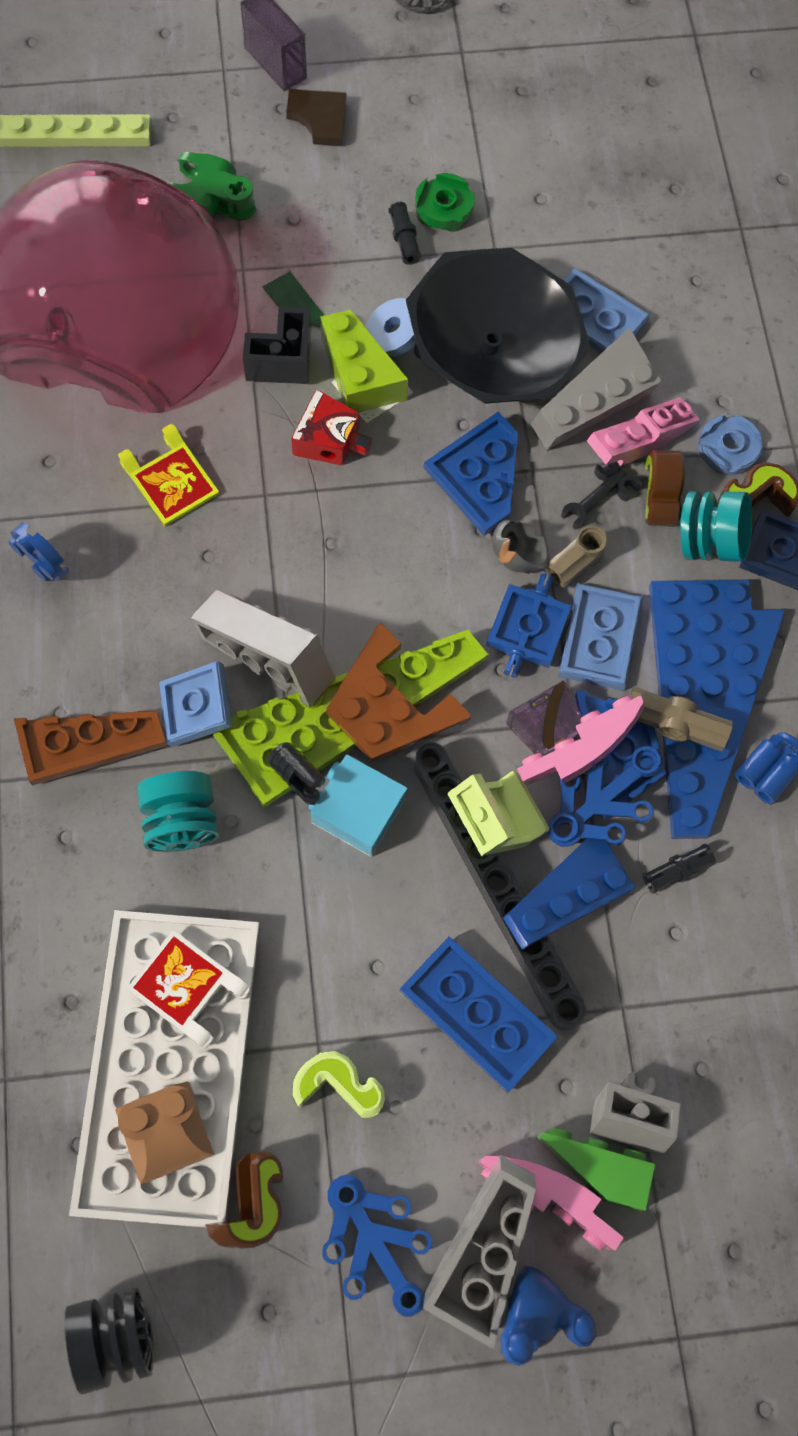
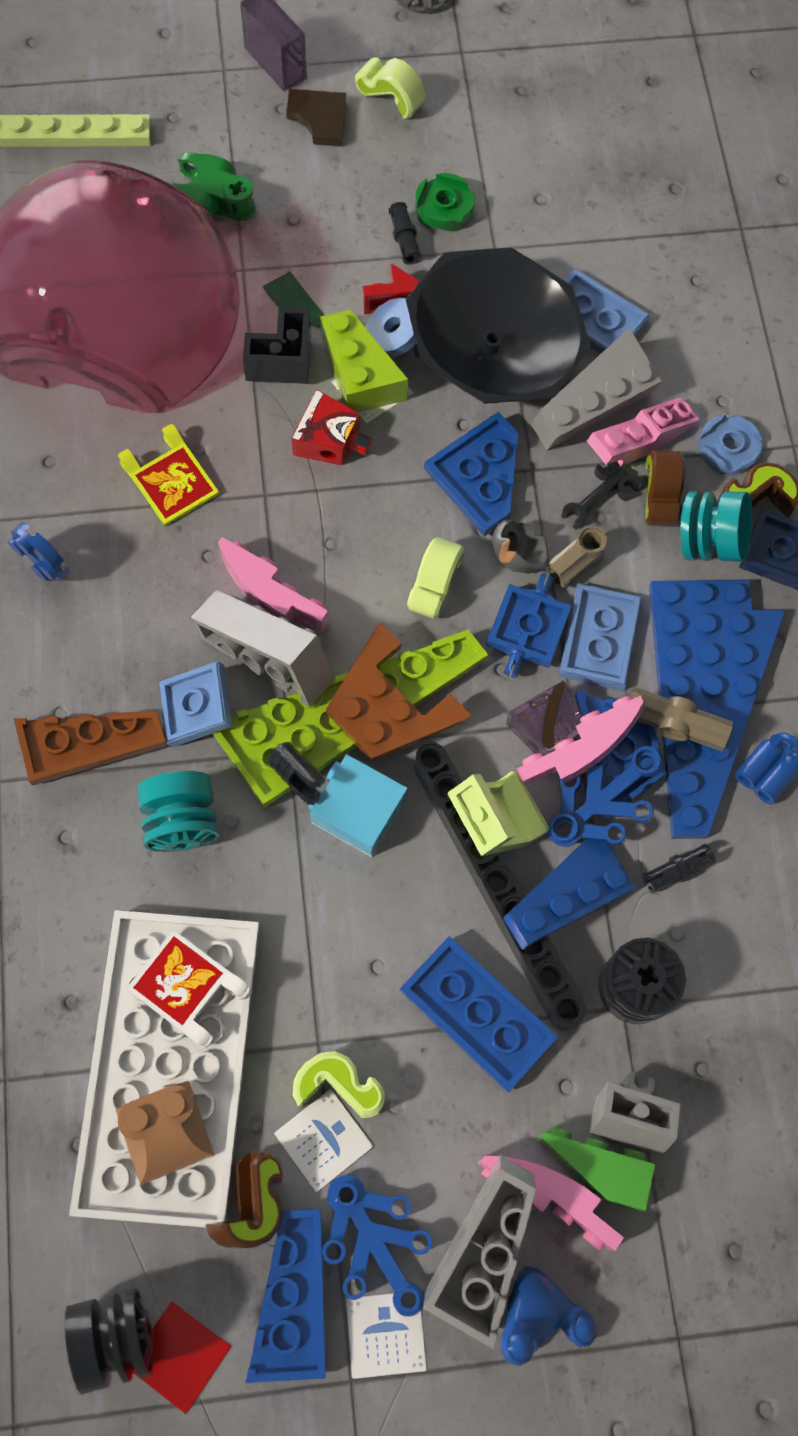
none -> red sticker [133,1301,231,1414]
none -> bright pink slope [218,537,329,634]
none -> blue wing [246,1209,326,1383]
none -> white sticker [274,1089,373,1192]
none -> white sticker [346,1292,427,1379]
none -> yellowish green animal [355,57,426,120]
none -> red slope [363,264,419,315]
none -> yellowish green animal [407,537,465,619]
none -> black wheel [598,938,686,1025]

